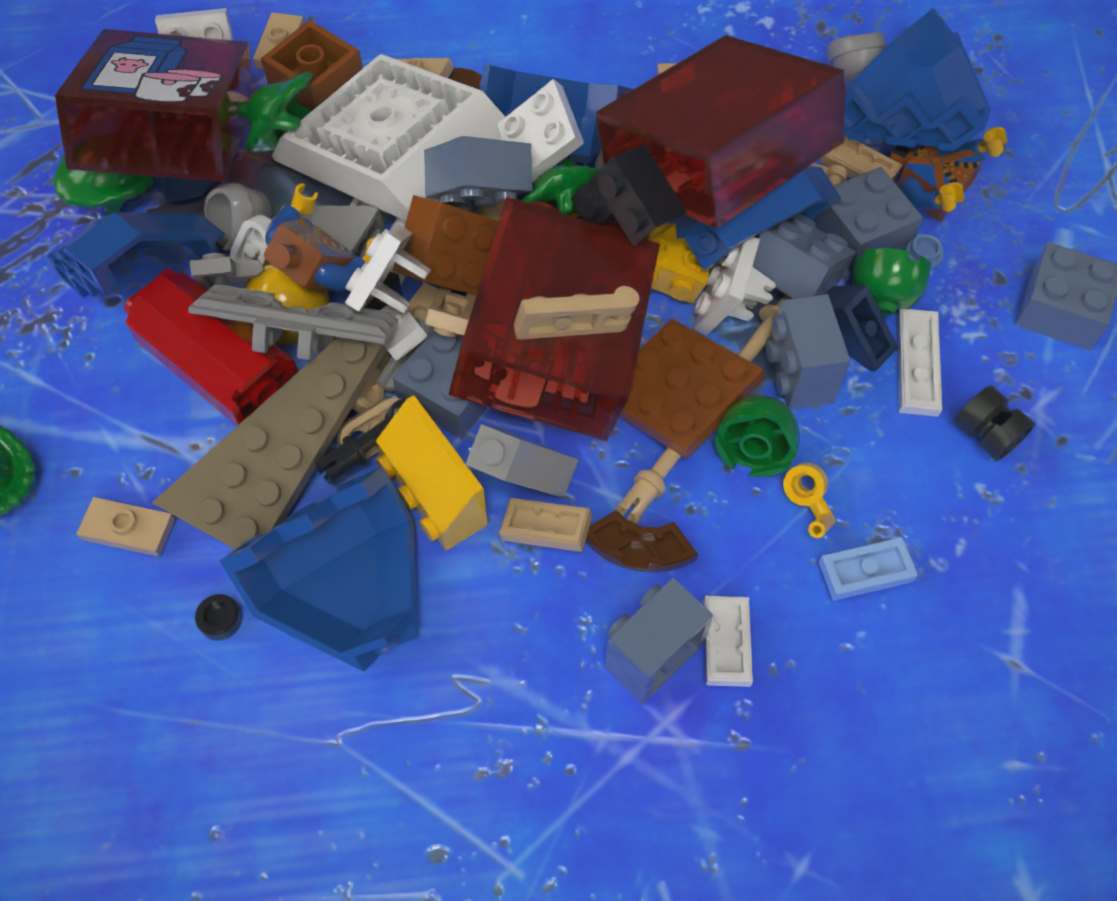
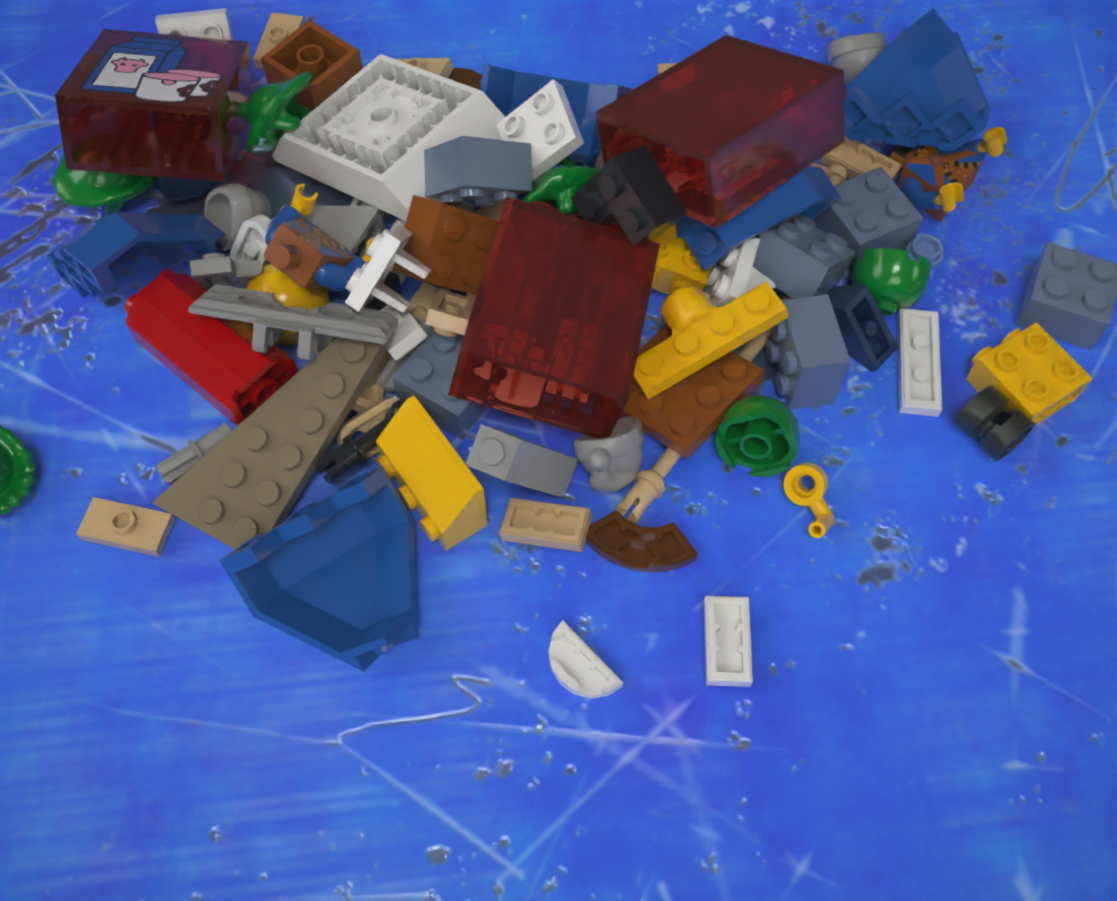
black tile [195,594,242,641] -> none
tan plate [514,286,639,340] -> none
sand blue brick [605,578,714,705] -> none
light blue plate [818,537,918,601] -> none
none -> light grey axle [156,422,232,485]
none -> white tile [548,620,623,698]
none -> light grey piece [574,416,644,492]
none -> yellow plate [626,281,789,400]
none -> yellow brick [966,322,1093,426]

